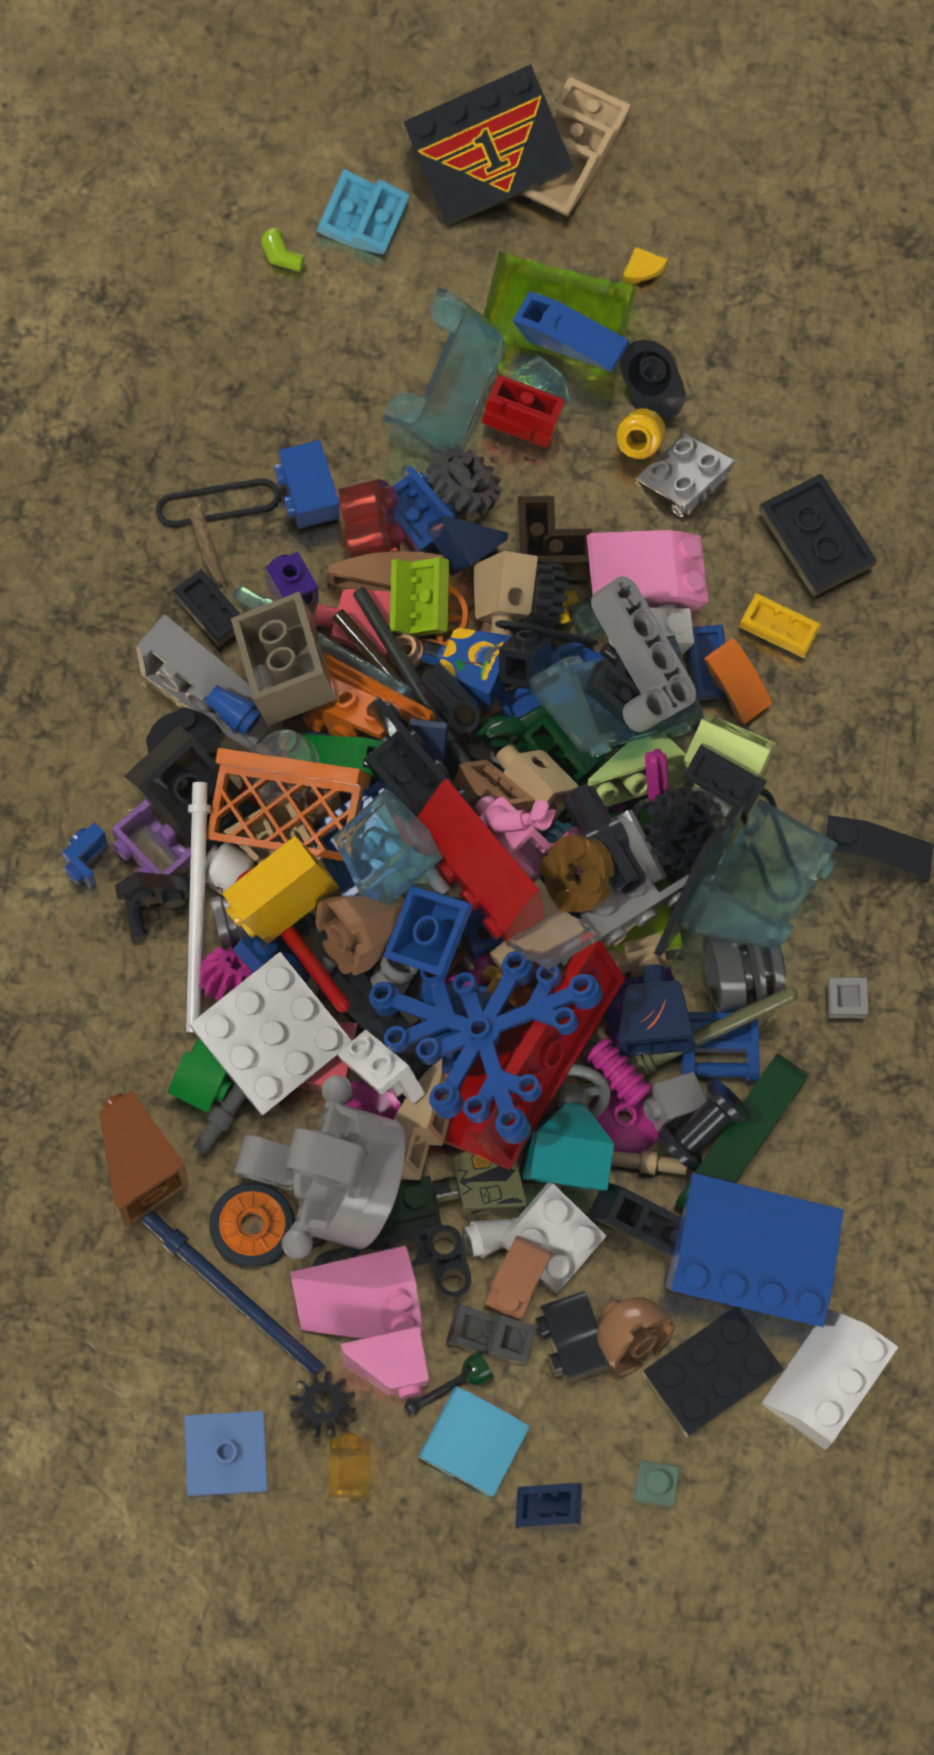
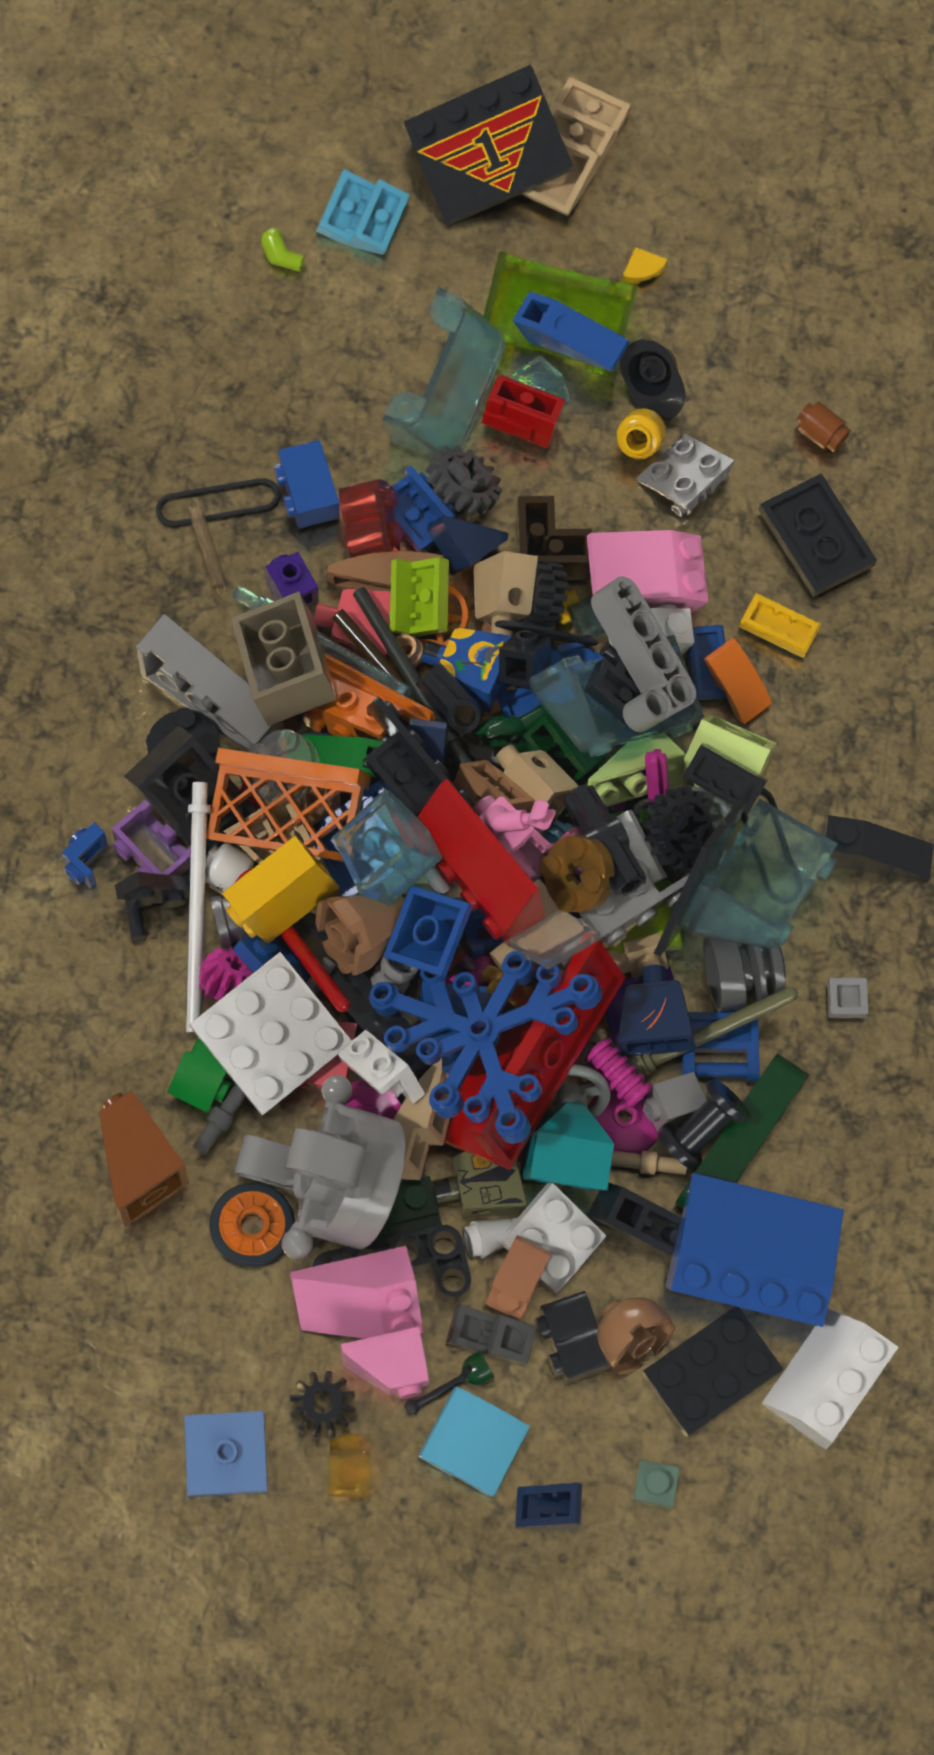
dark blue bar [142,1211,325,1375] -> none
black plate [173,569,240,647] -> none
blue cone [205,685,262,736] -> none
none -> dark orange brick [796,402,851,453]

